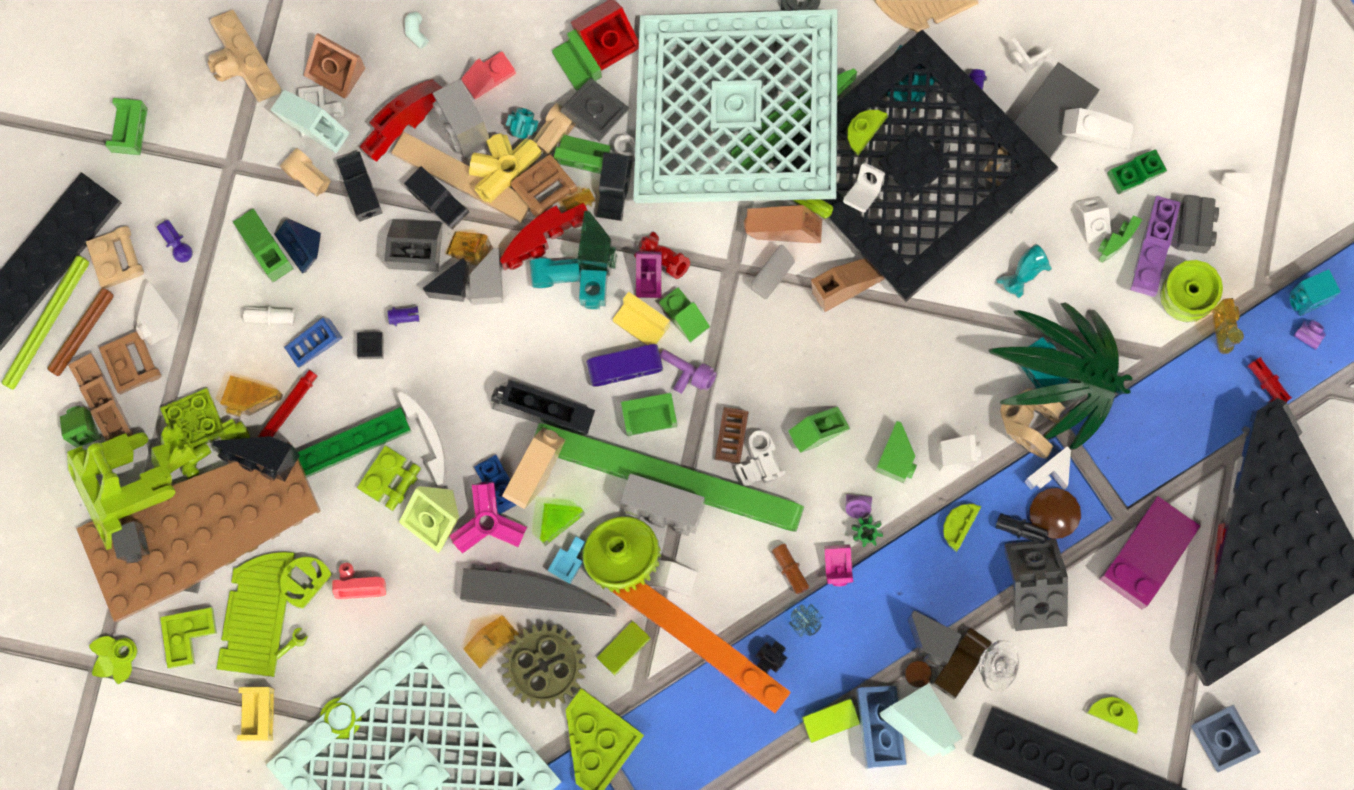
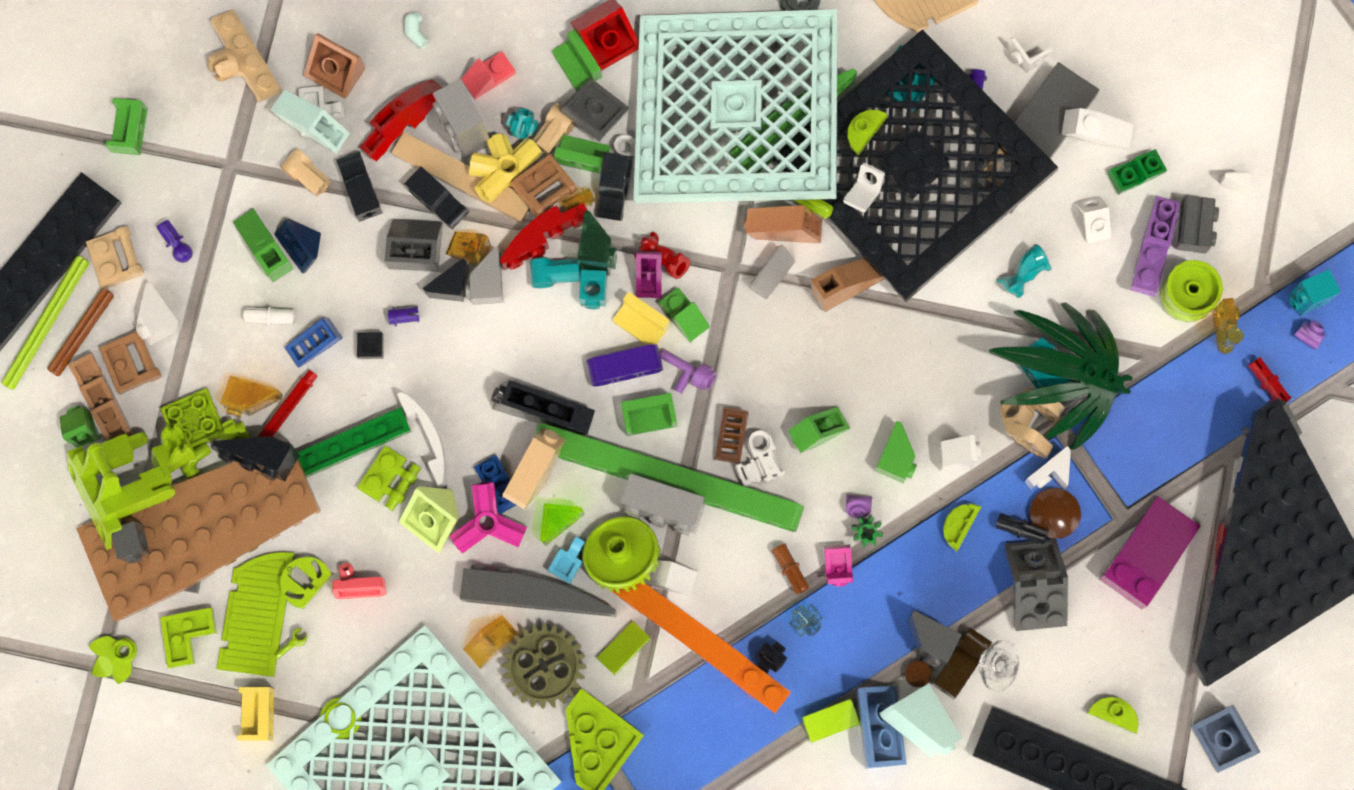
bright green slope [1098,215,1142,263] -> none

